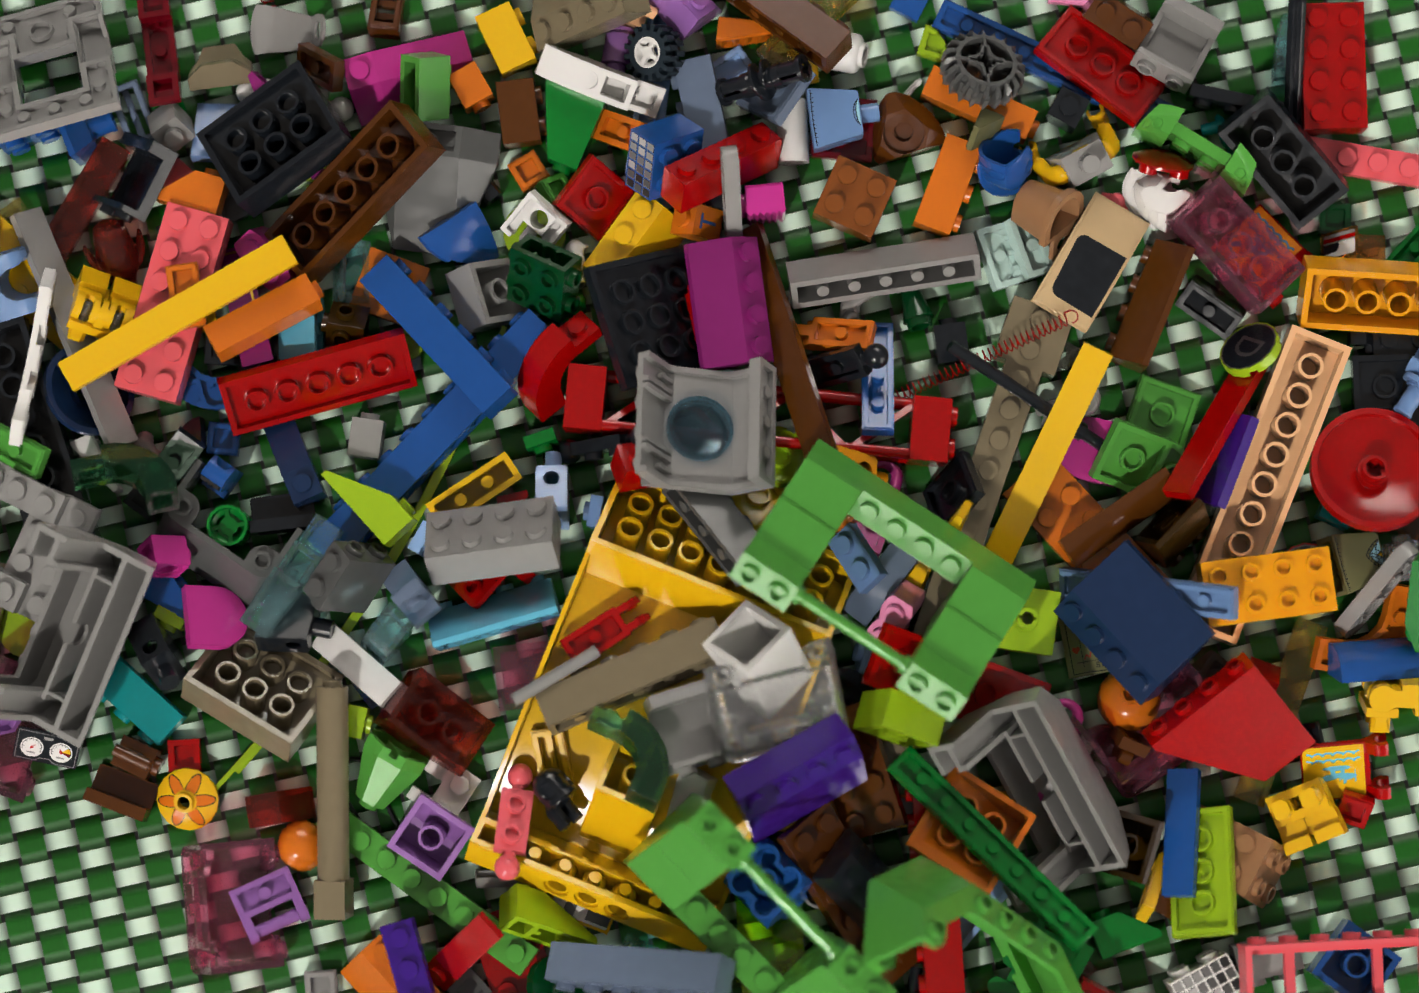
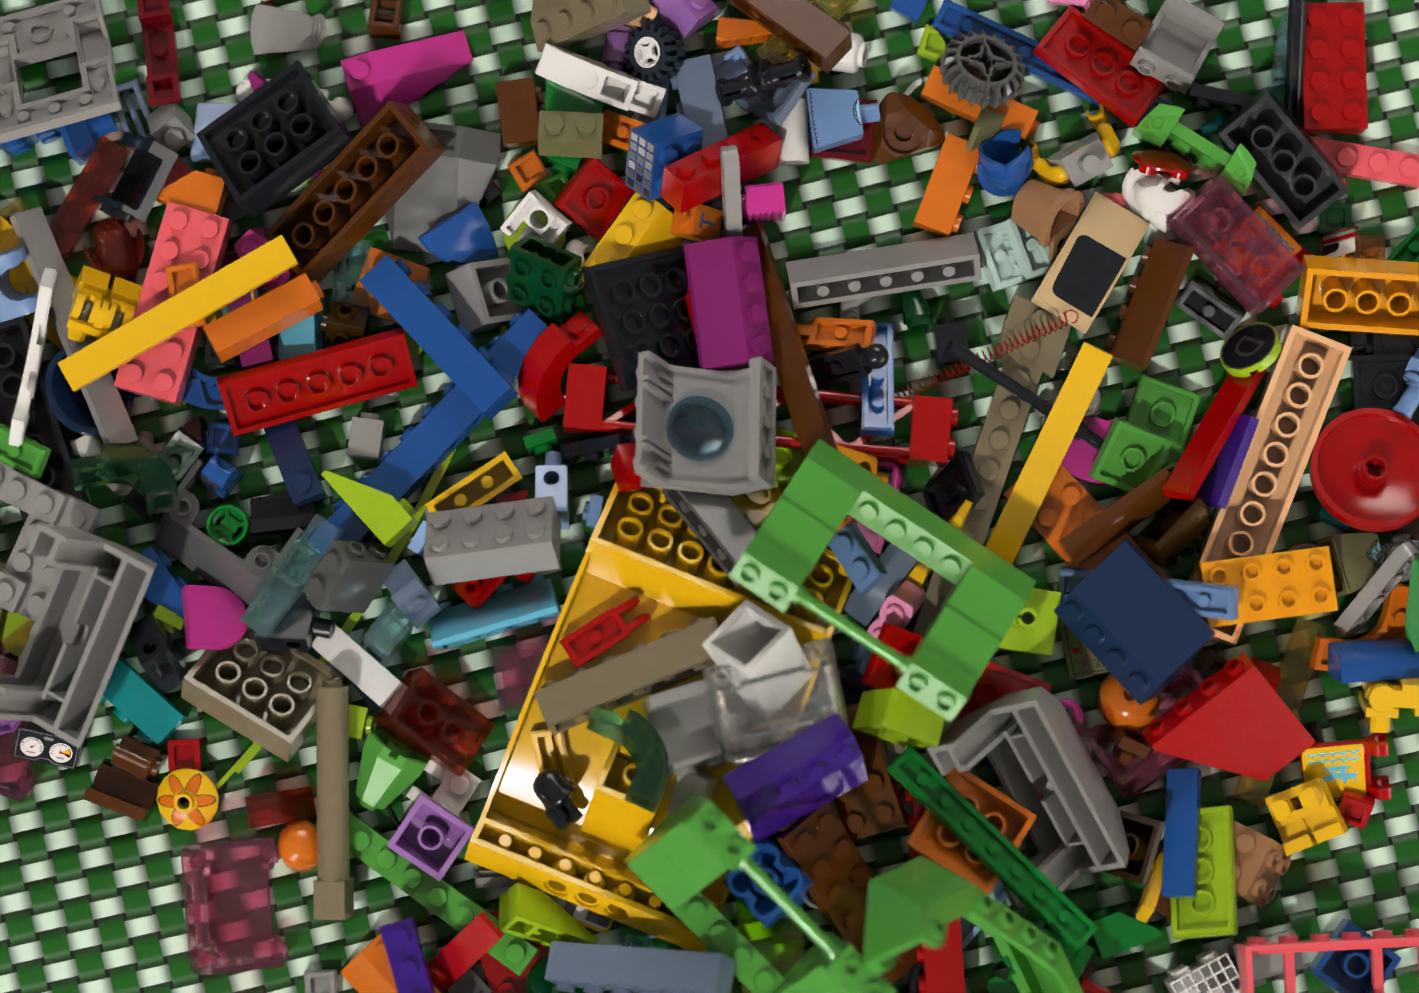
dark pink brick [137,534,191,578] -> none
dark tan slope [188,43,254,91] -> none
medium lavender plate [228,865,311,945] -> none
reddish brown plate [297,42,345,93] -> none
bright green brick [400,51,452,121] -> none
orange brick [450,61,495,114] -> none
yellow brick [475,1,539,79] -> none
coral plate [493,763,534,881] -> none
light grey bar [510,645,600,706] -> none
dark orange brick [812,155,897,243] -> none
black slope [812,828,890,932] -> none
black brick [1044,86,1090,135] -> none
none -> olive brick [538,110,604,159]

